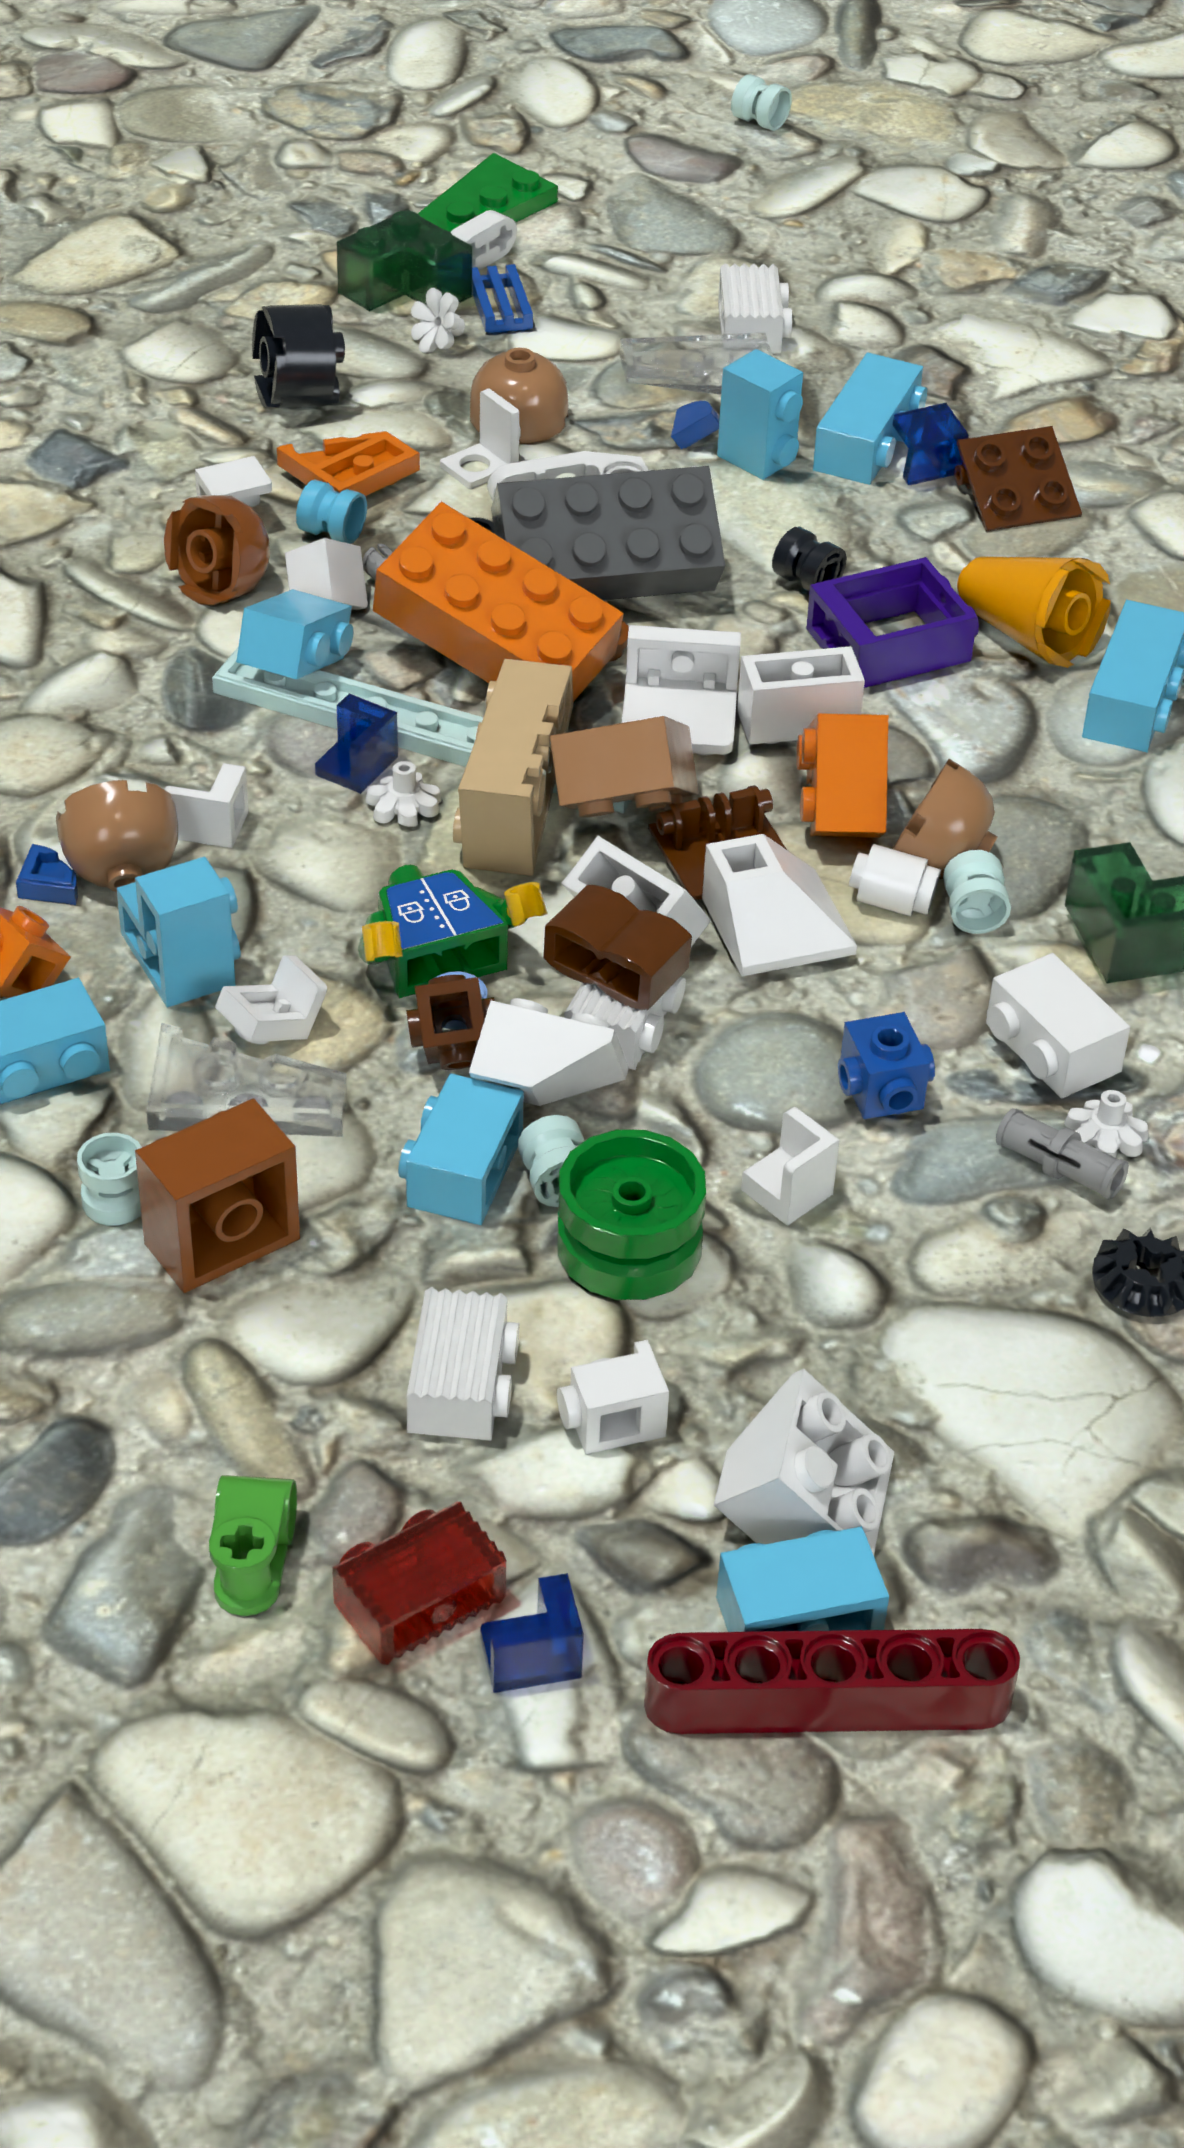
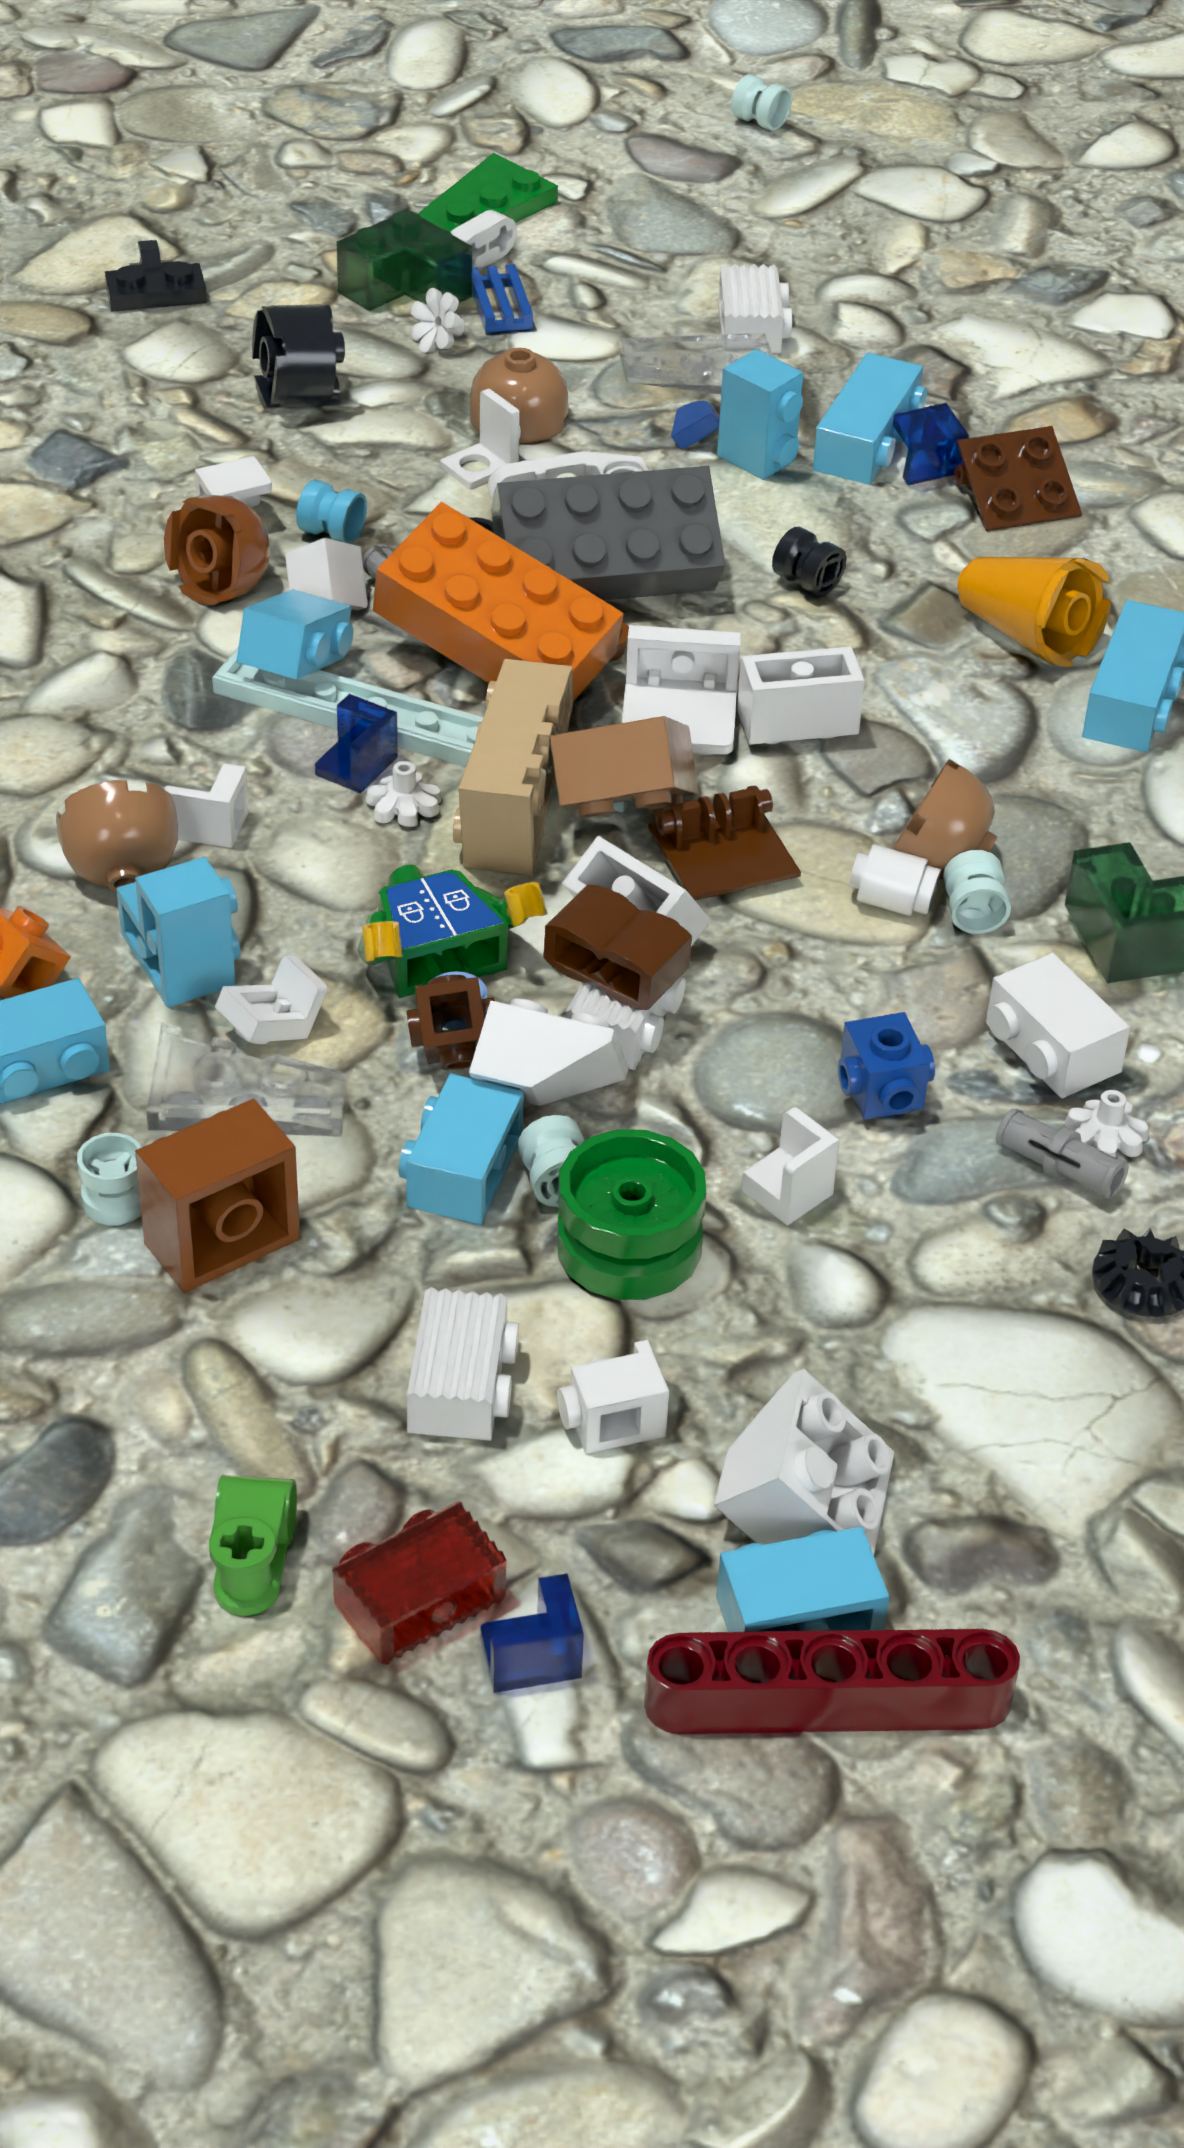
blue tile [16,844,78,905] -> none
orange wing [277,431,420,496] -> none
white slope [702,834,857,977] -> none
orange brick [797,713,889,838] -> none
dark purple window [806,557,979,688] -> none
none -> black hinge [104,240,207,312]

